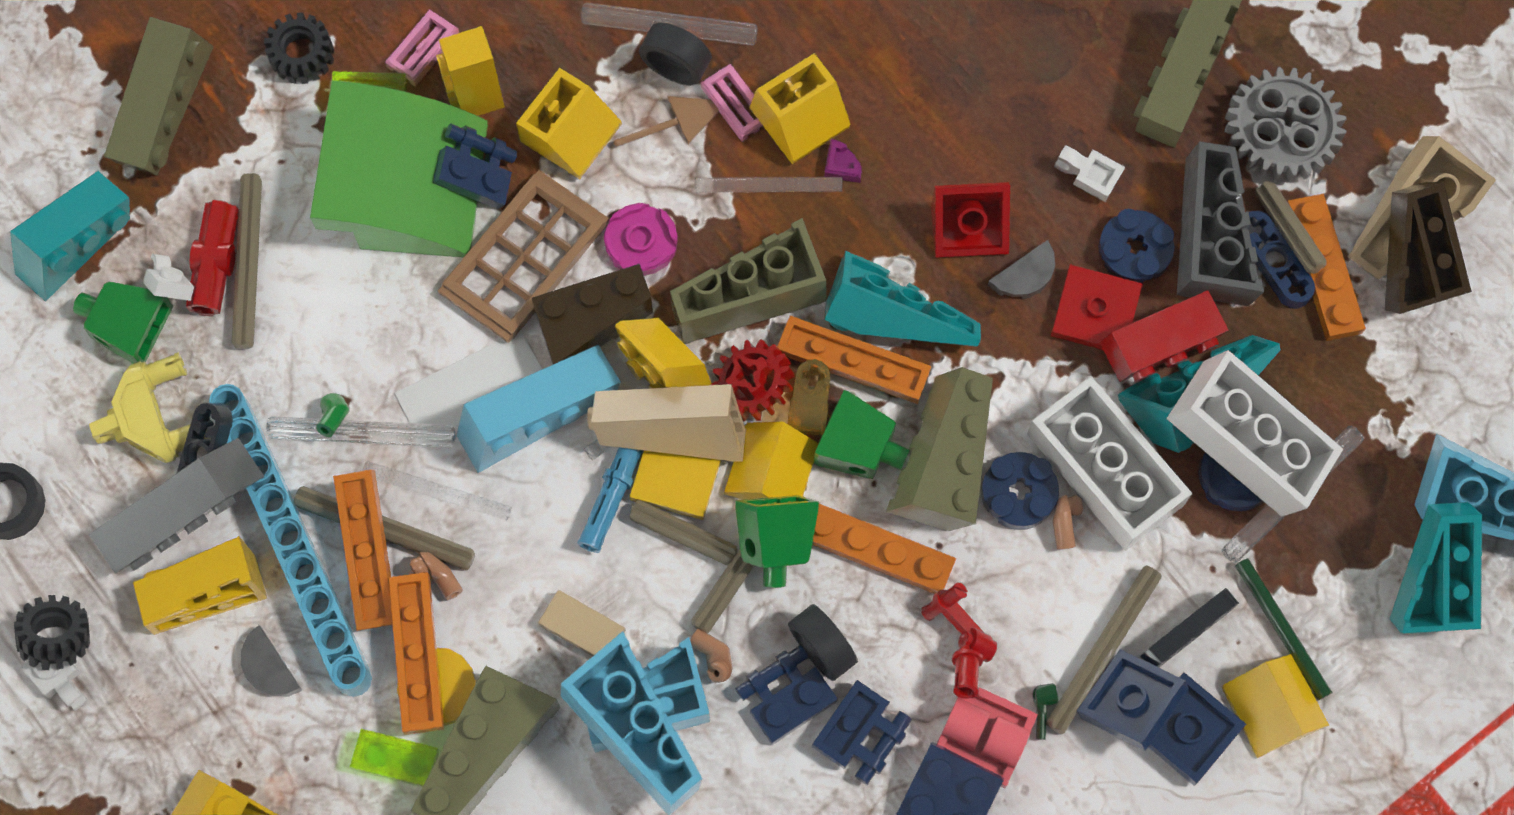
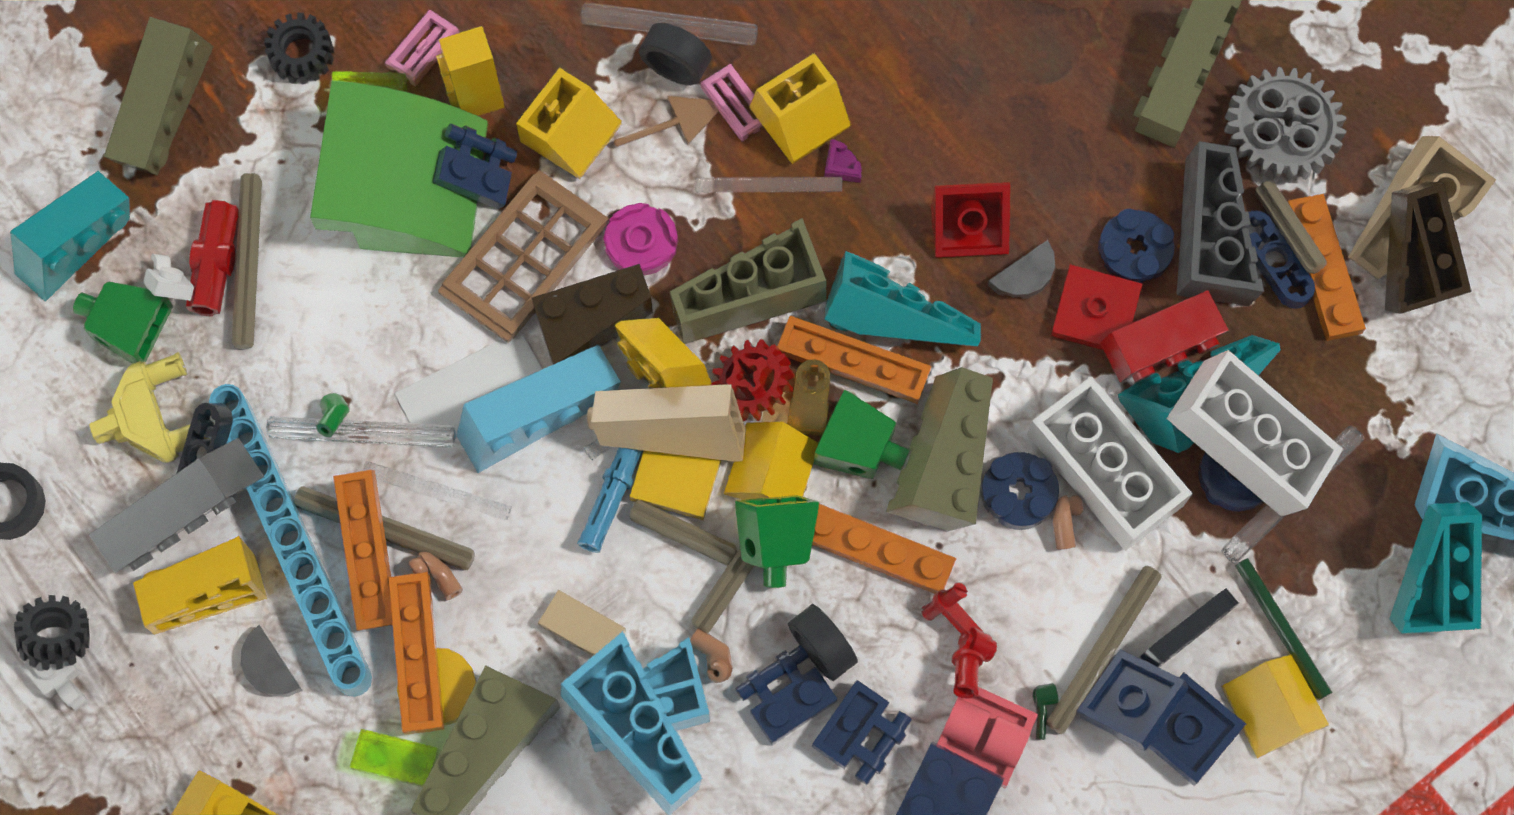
white plate [1054,146,1125,202] -> none

